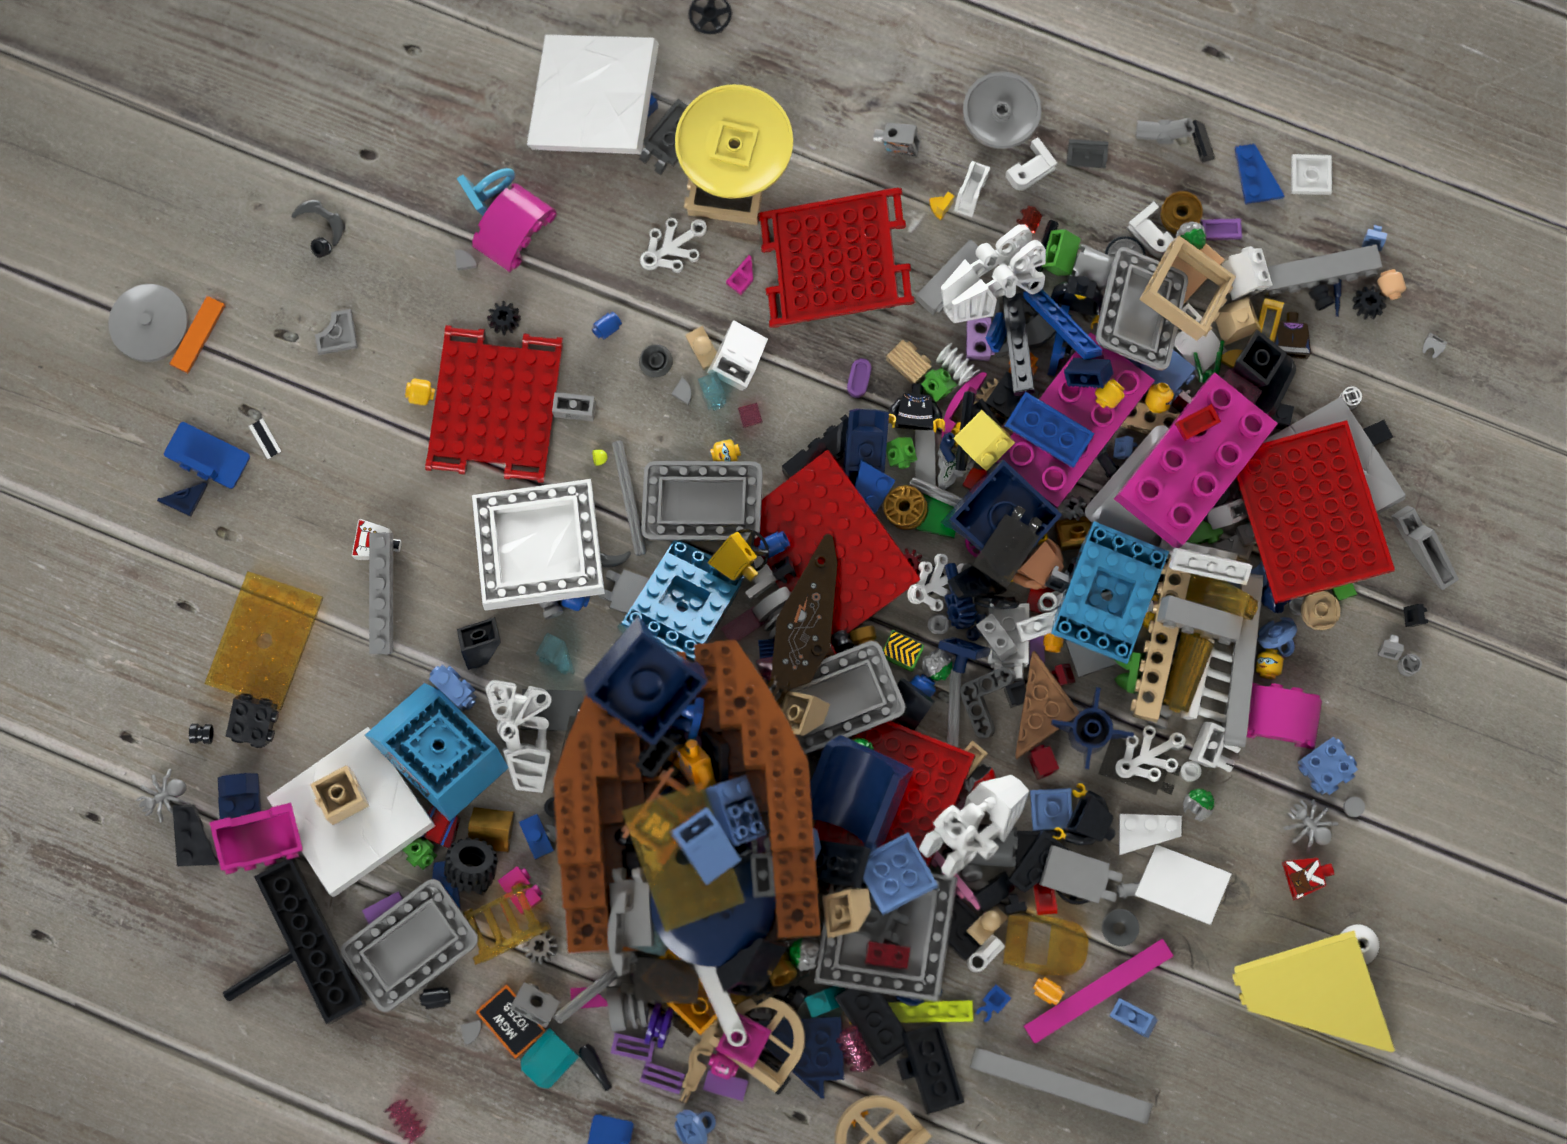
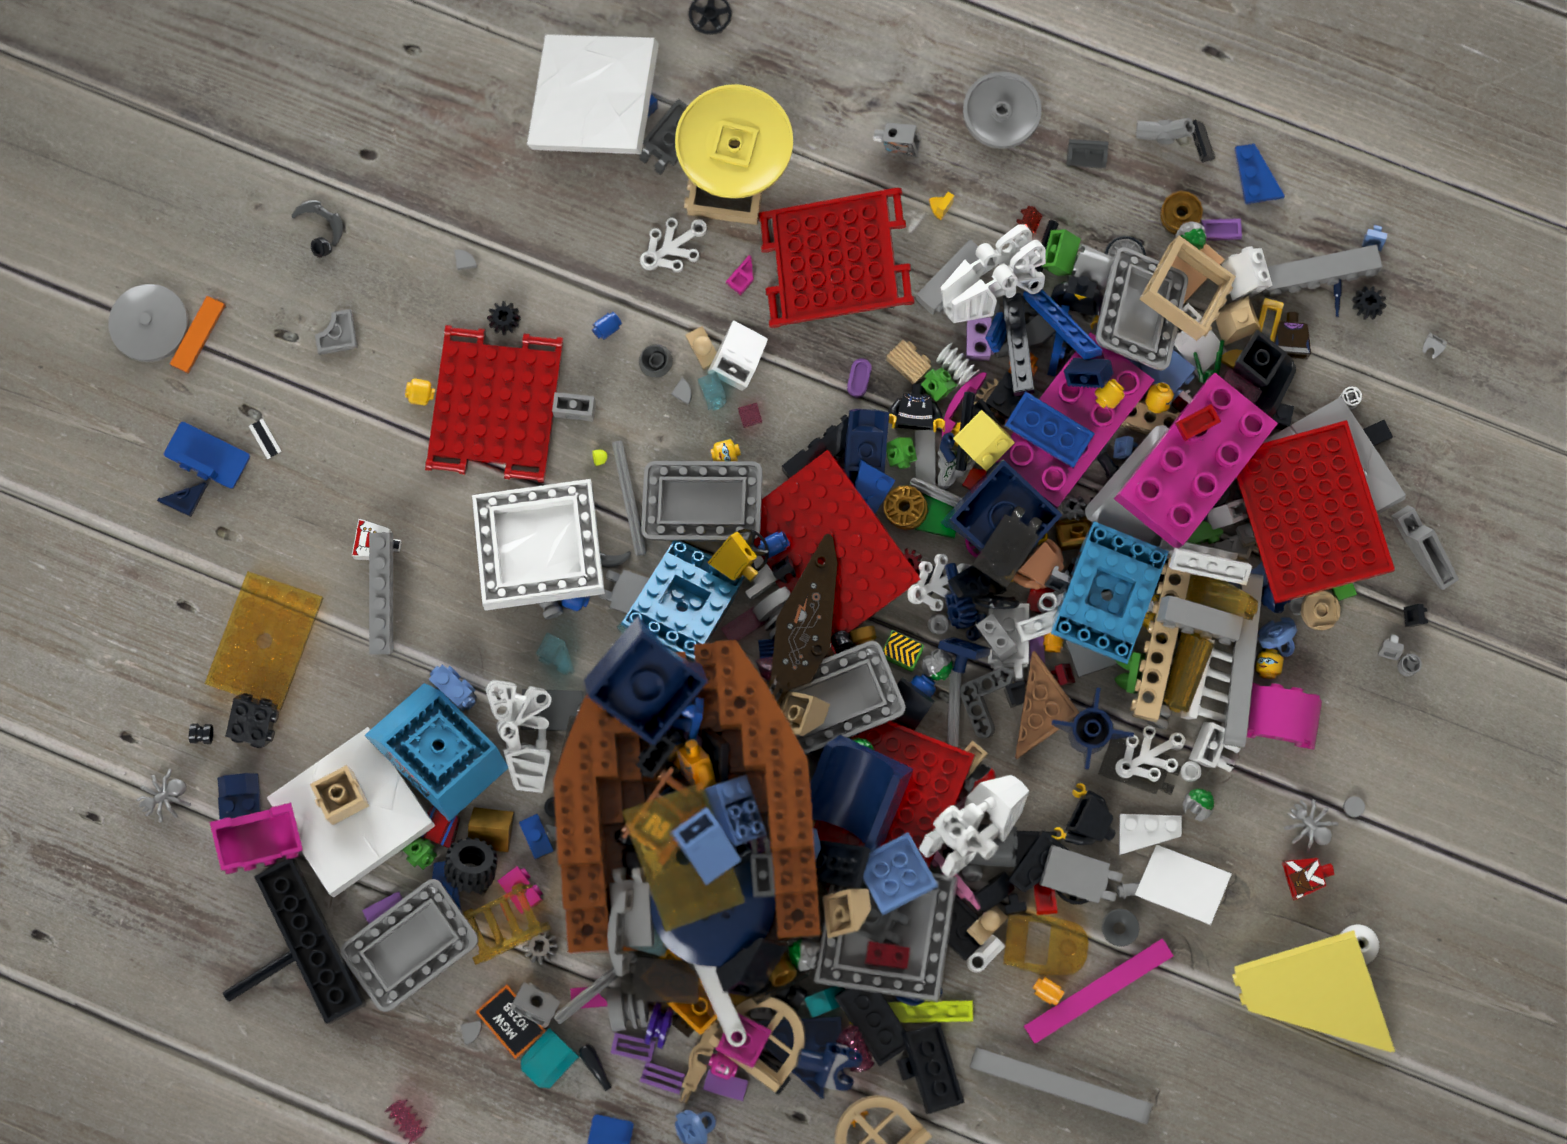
black wing [172,804,219,867] -> none
black brick [420,986,451,1010] -> none
medium azure tile [457,168,515,216] -> none
black slope [457,617,501,670] -> none
dark pink cylinder [472,183,557,273] -> none
white piece [954,161,991,217] -> none
blue plate [975,985,1011,1022] -> none
white piece [1006,137,1057,191] -> none
dark red brick [1028,744,1059,780] -> none
medium blue tile [1030,788,1073,831] -> none
medium blue plate [1110,998,1158,1038] -> none
white piece [1127,202,1174,258] -> none
white tile [1291,154,1332,195] -> none
medium blue brick [1298,736,1358,795] -> none
black wheel [1308,284,1335,311] -> none
light nougat head [1377,269,1406,300] -> none
none -> dark blue connector [796,1043,863,1091]

